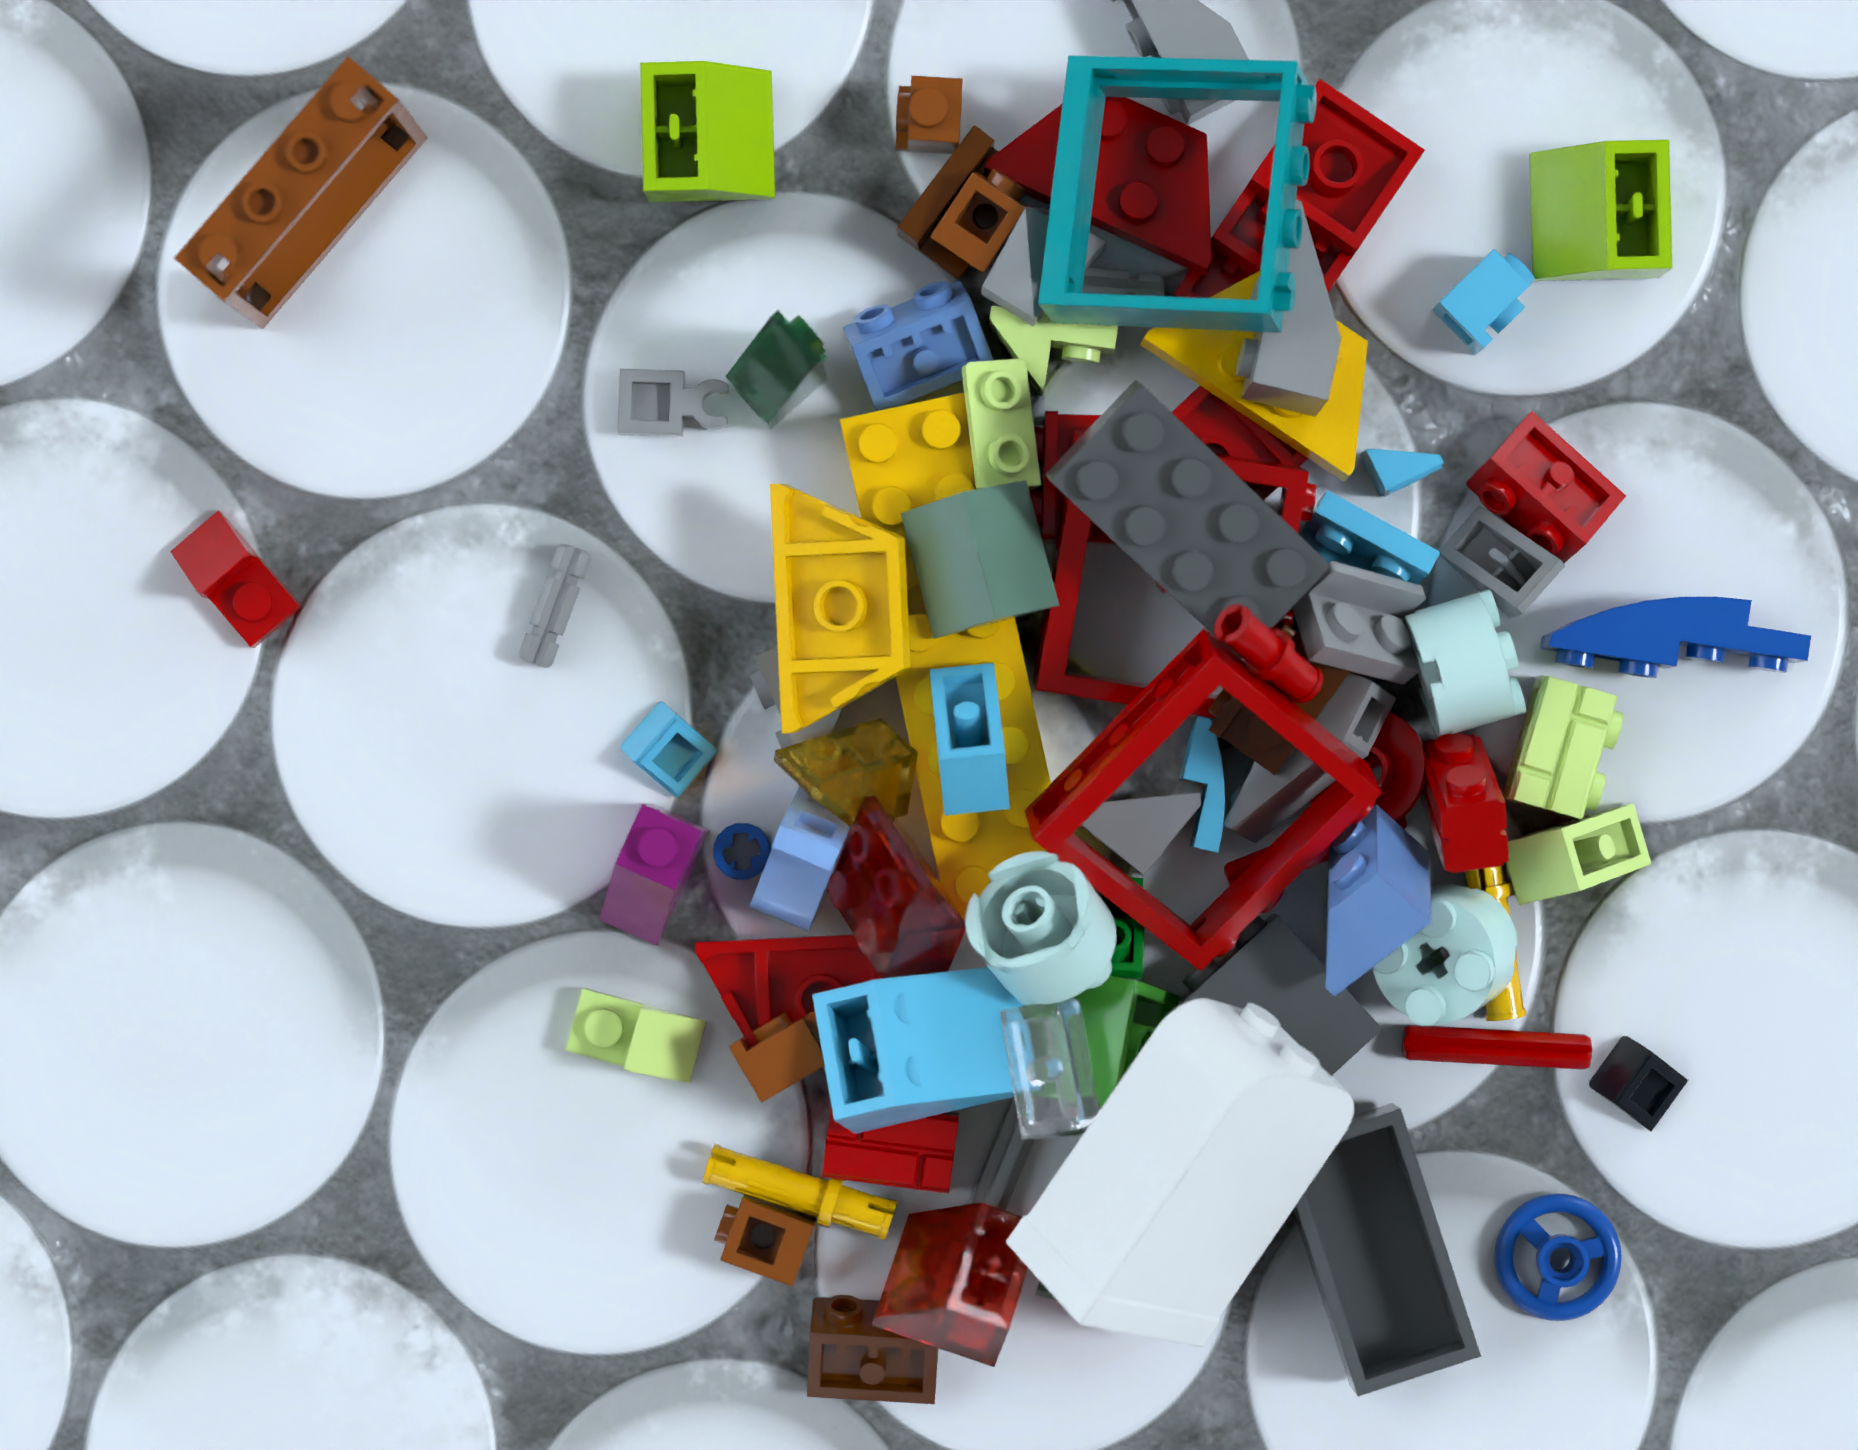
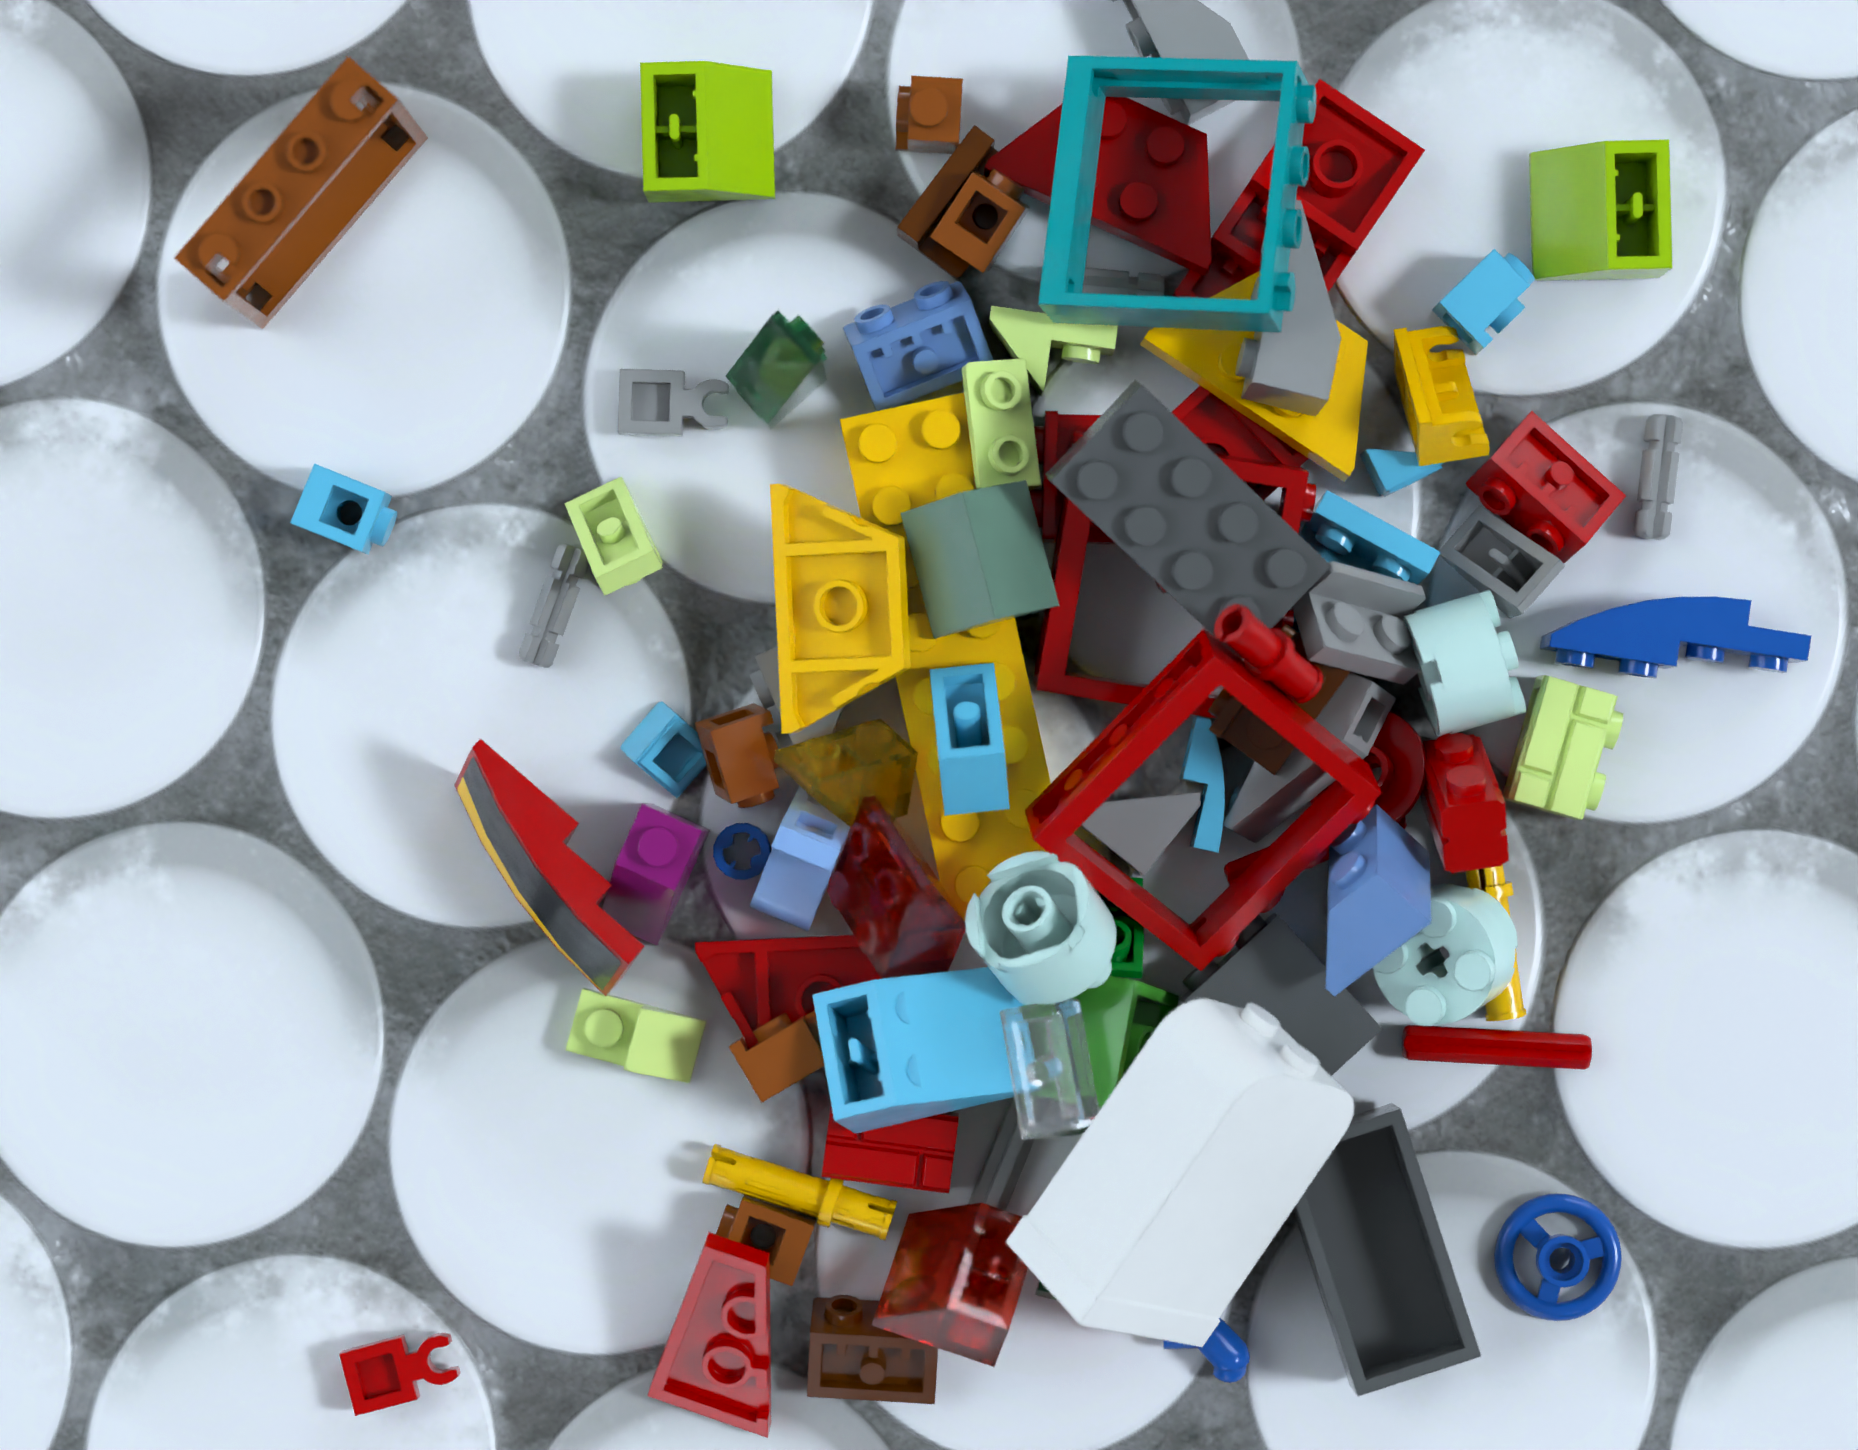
red slope [170,510,302,648] -> none
light grey slope [981,207,1107,326] -> none
yellowish green slope [1506,803,1651,905] -> none
black slope [1589,1036,1689,1132] -> none
none -> medium azure brick [290,463,397,555]
none -> red plate [339,1333,461,1416]
none -> slope [454,738,645,996]
none -> yellowish green slope [564,476,663,596]
none -> wing [647,1232,771,1438]
none -> dark orange brick [695,703,781,808]
none -> blue arm [1163,1318,1250,1383]
none -> yellow hinge [1394,326,1489,466]
none -> light grey axle [1633,414,1683,540]

